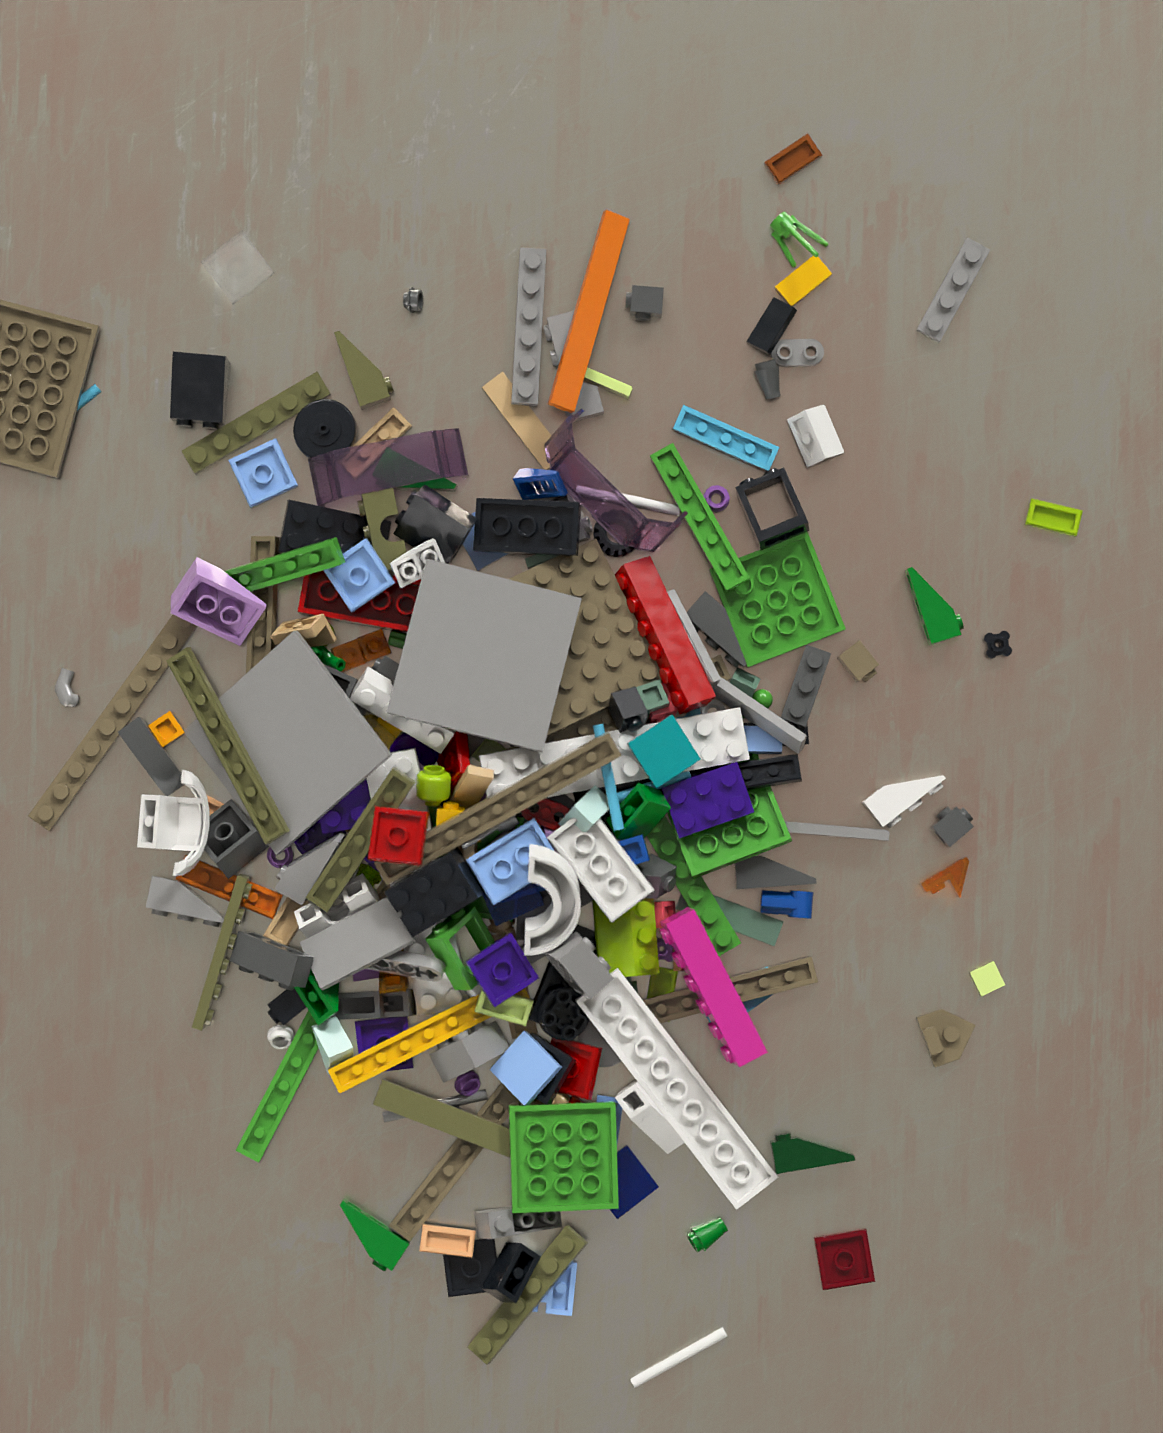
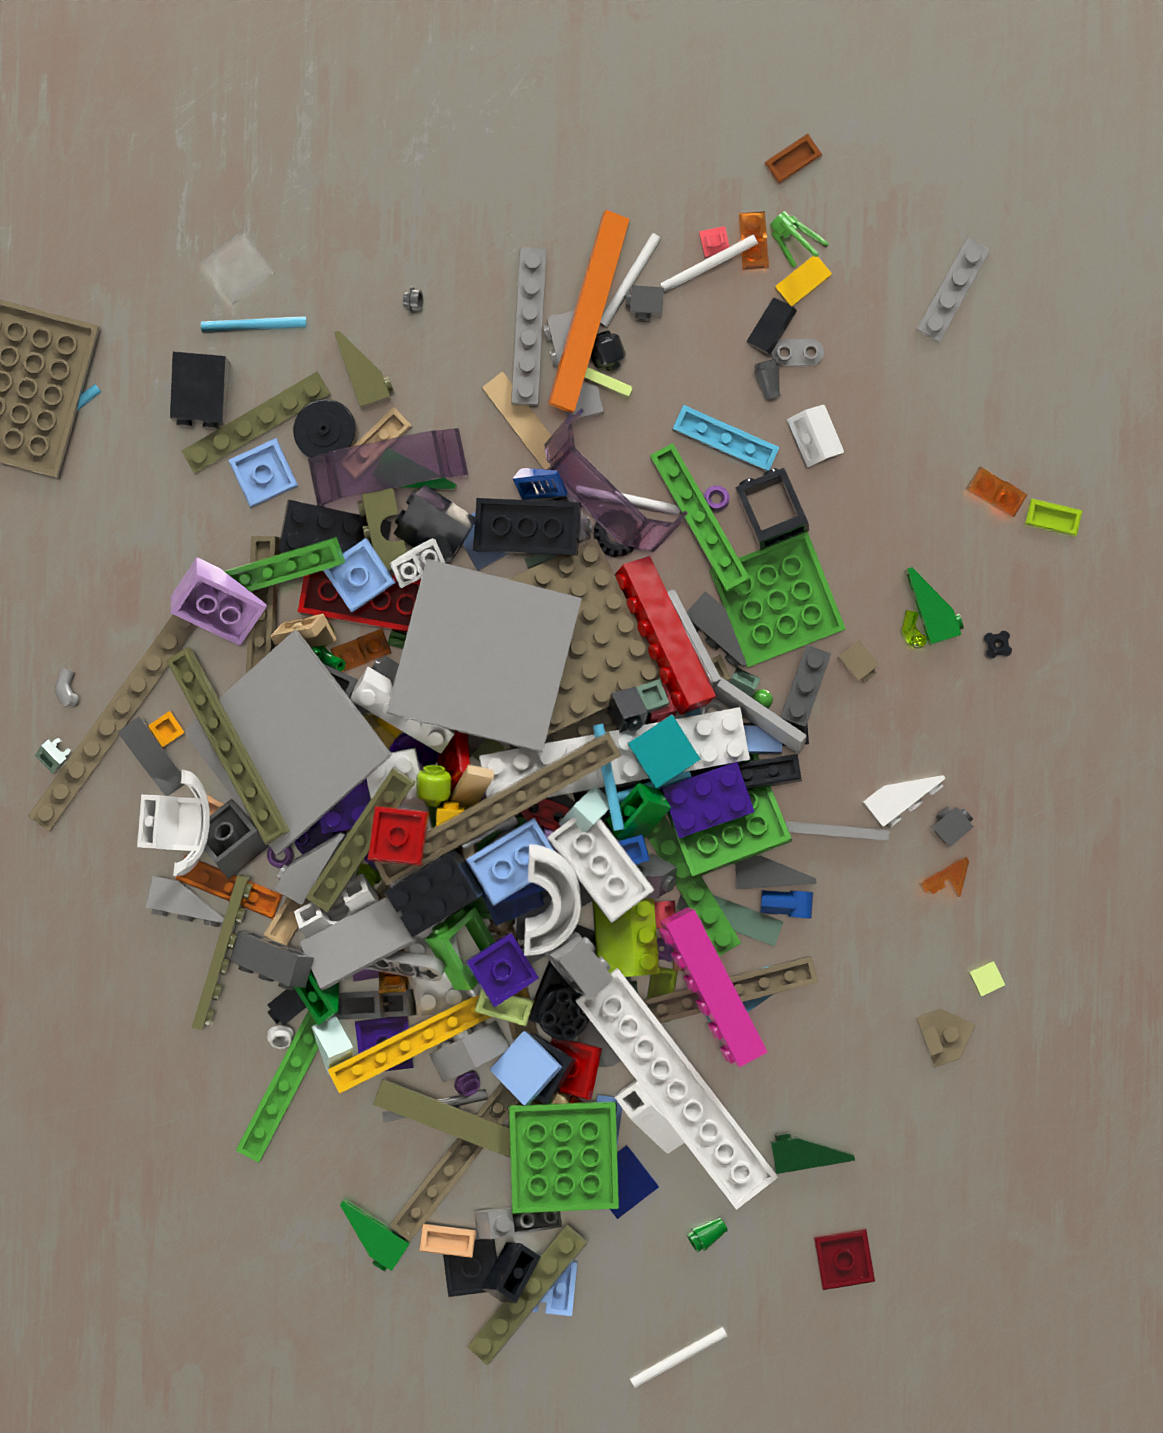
none -> sand green tile [35,738,70,774]
none -> medium azure bar [201,316,307,332]
none -> black head [591,330,626,371]
none -> white bar [600,233,661,328]
none -> white bar [661,234,758,293]
none -> coral tile [699,226,730,258]
none -> clear orange slope [739,211,769,270]
none -> clear neon green arm [901,610,927,648]
none -> clear orange slope [966,467,1028,517]

